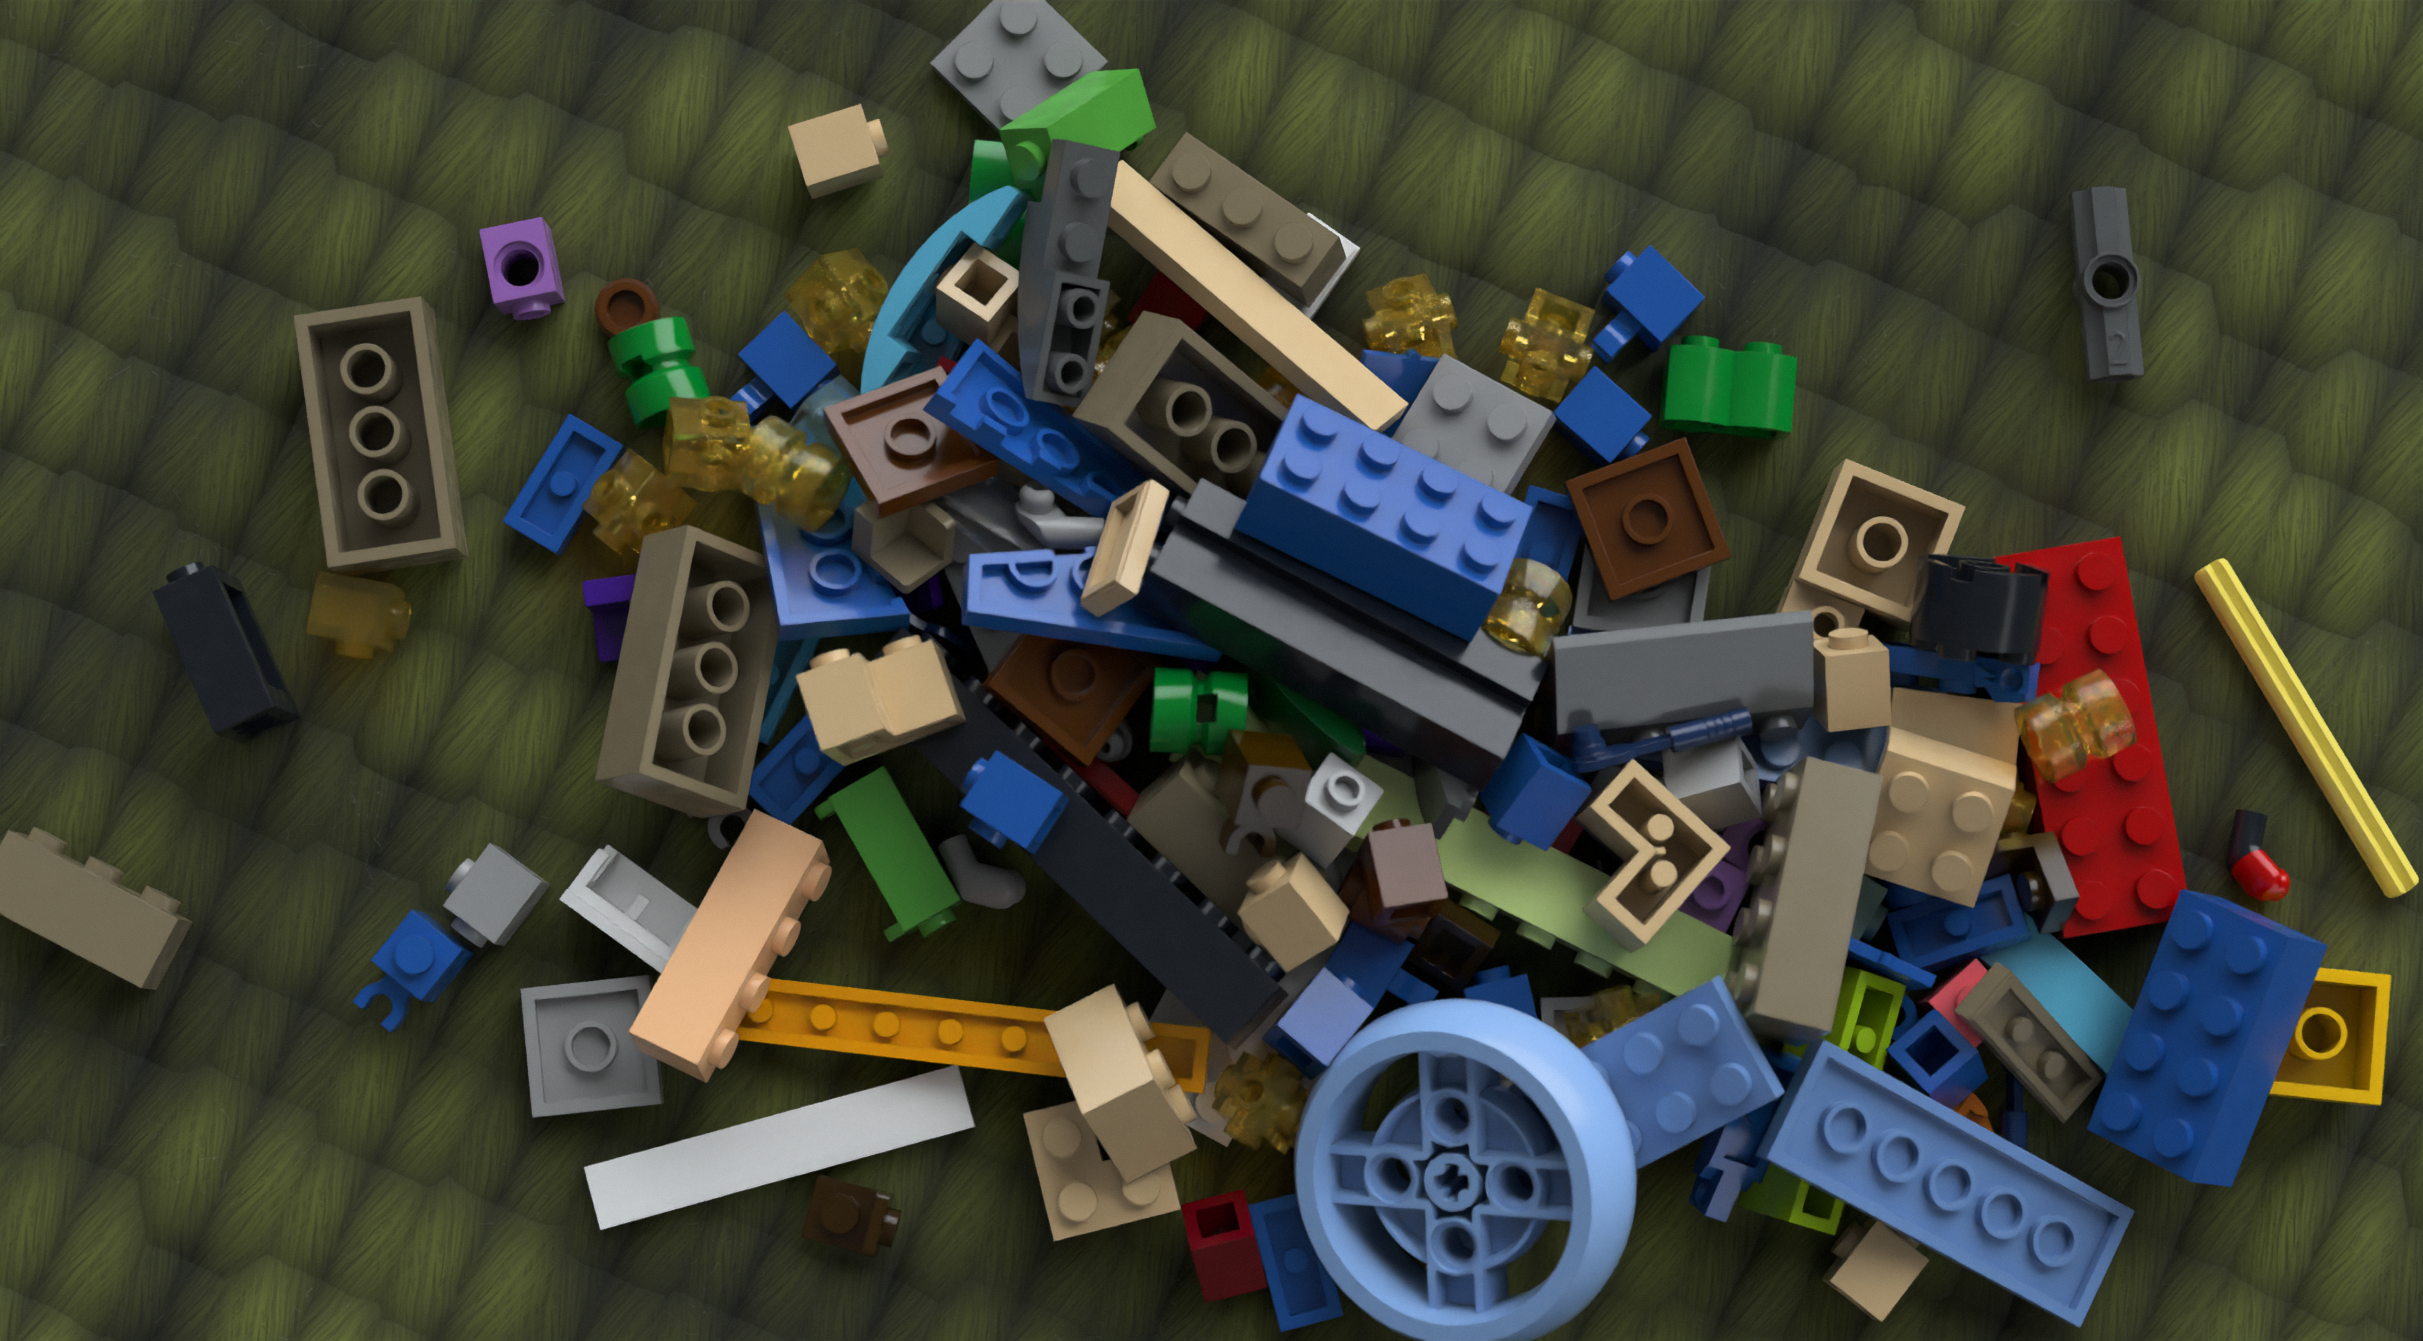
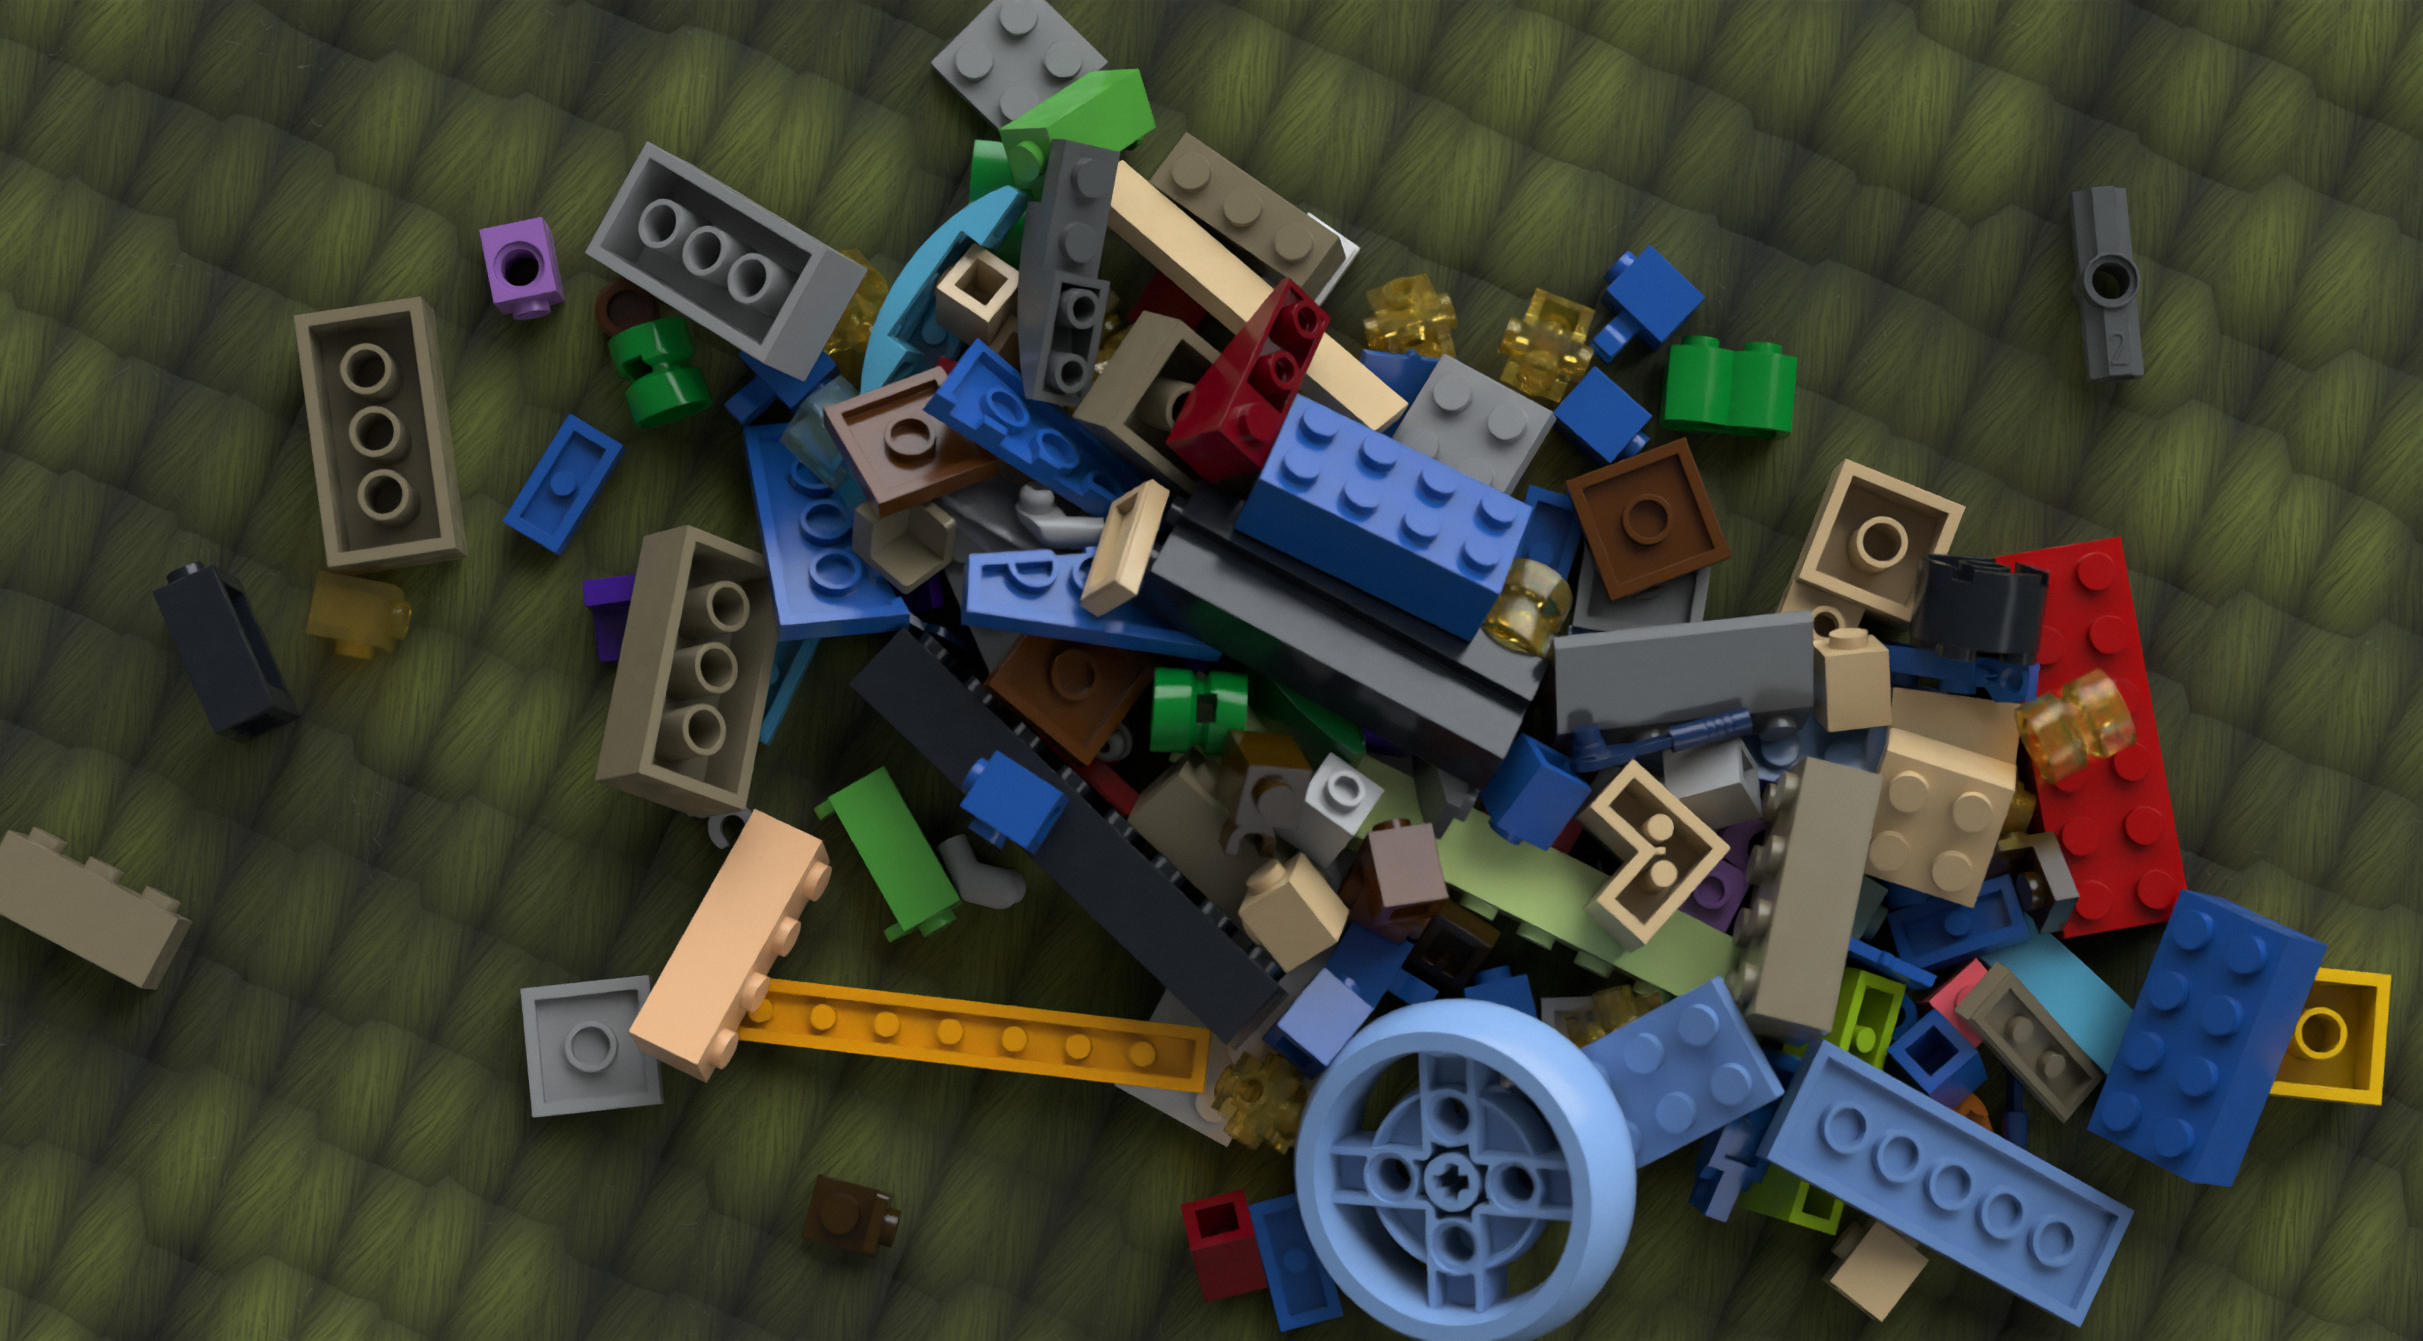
blue brick [353,910,474,1033] -> none
light grey brick [443,843,551,948] -> none
white hinge [559,845,698,973] -> none
clear yellow brick [581,448,698,556] -> none
white tile [584,1065,976,1230] -> none
clear yellow brick [662,396,761,492] -> none
clear yellow wheel [730,416,853,532] -> none
blue plate [748,713,846,825] -> none
tan brick [788,104,890,199] -> none
tan brick [796,636,966,766] -> none
tan brick [1023,1101,1181,1241] -> none
tan brick [1043,983,1197,1183] -> none
light yellow axle [2195,558,2419,898] -> none
arm [2226,809,2290,902] -> none
none -> light grey brick [585,141,868,382]
none -> dark red slope [1166,277,1331,483]

